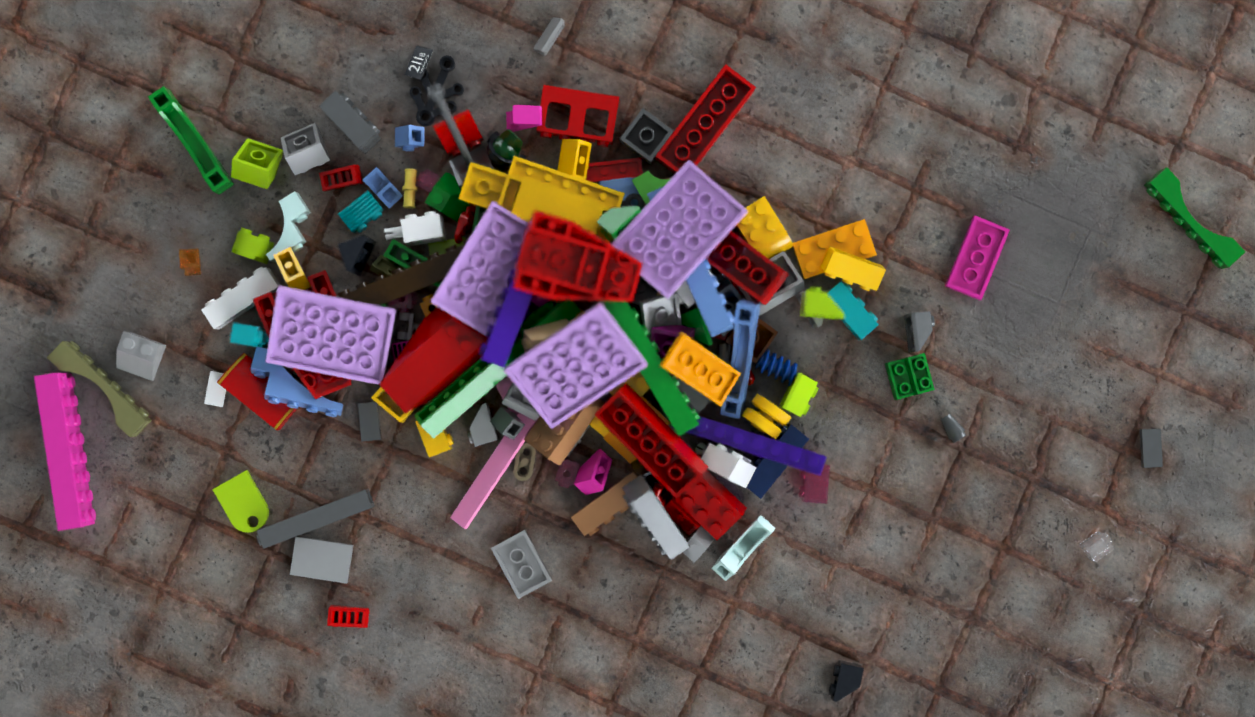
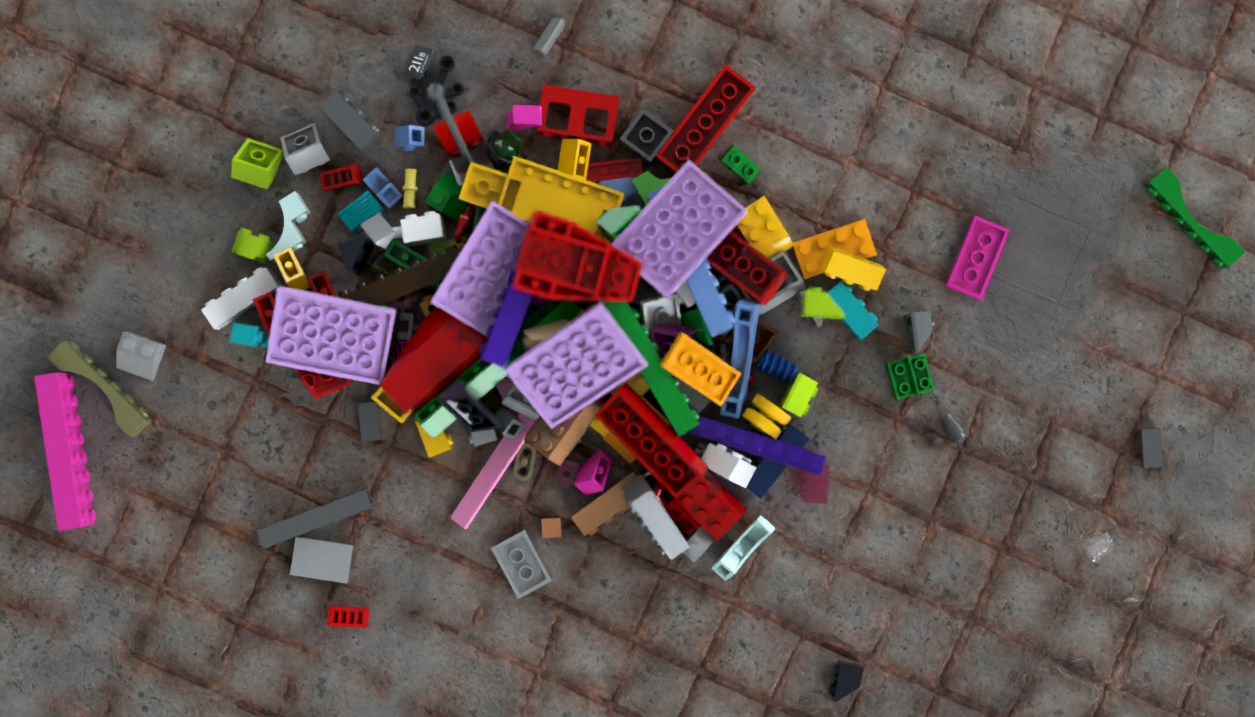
green arch [148,86,235,195] -> none
clear orange brick [179,248,201,276] -> none
white sticker [204,371,226,407] -> none
lime tile [212,470,269,533] -> none
red slope [217,353,297,430] -> none
medium blue arch [251,347,343,417] -> none
clear pink brick [416,168,441,194] -> none
none -> light grey slope [360,213,396,248]
none -> black slope [437,379,503,432]
none -> nougat tile [541,517,562,538]
none -> green plate [719,145,761,184]

